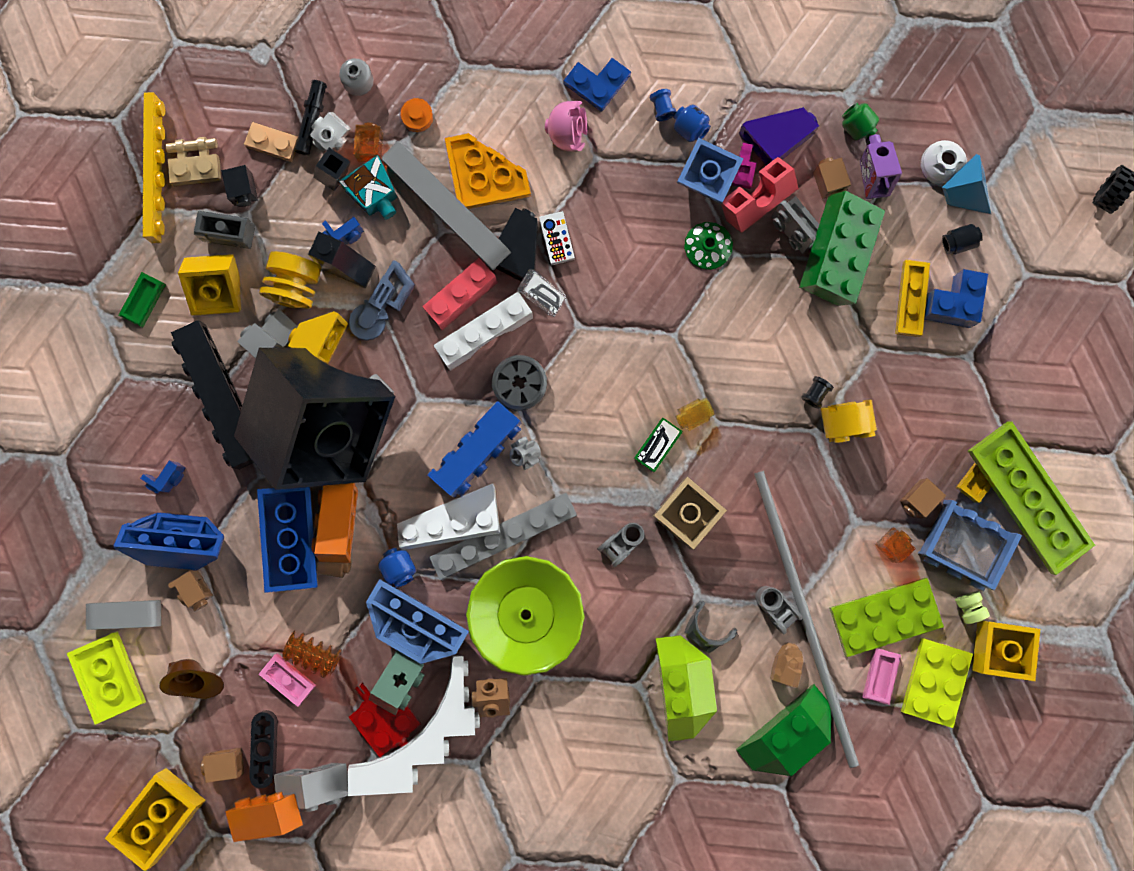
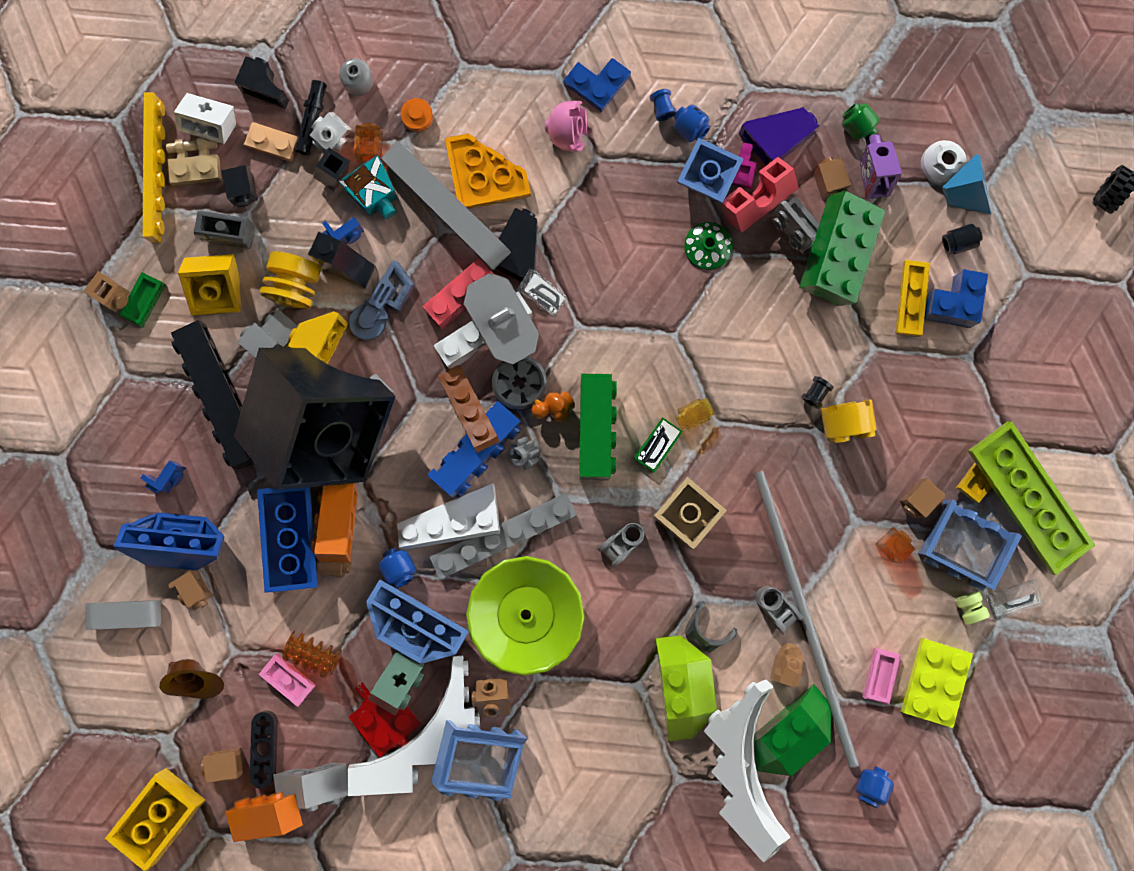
neon yellow plate [67,632,146,725] -> none
tile [539,211,575,266] -> none
lime plate [829,578,944,657] -> none
yellow brick [972,620,1041,681] -> none
none -> medium nougat brick [84,271,130,312]
none -> white brick [174,93,236,144]
none -> black arch [234,56,289,109]
none -> window [431,720,528,801]
none -> dark orange plate [437,365,500,453]
none -> light grey shield [464,273,539,364]
none -> orange animal [532,391,575,422]
none -> green brick [579,374,617,480]
none -> white arch [704,680,790,863]
none -> blue head [855,766,894,809]
none -> clear tile [986,580,1045,620]

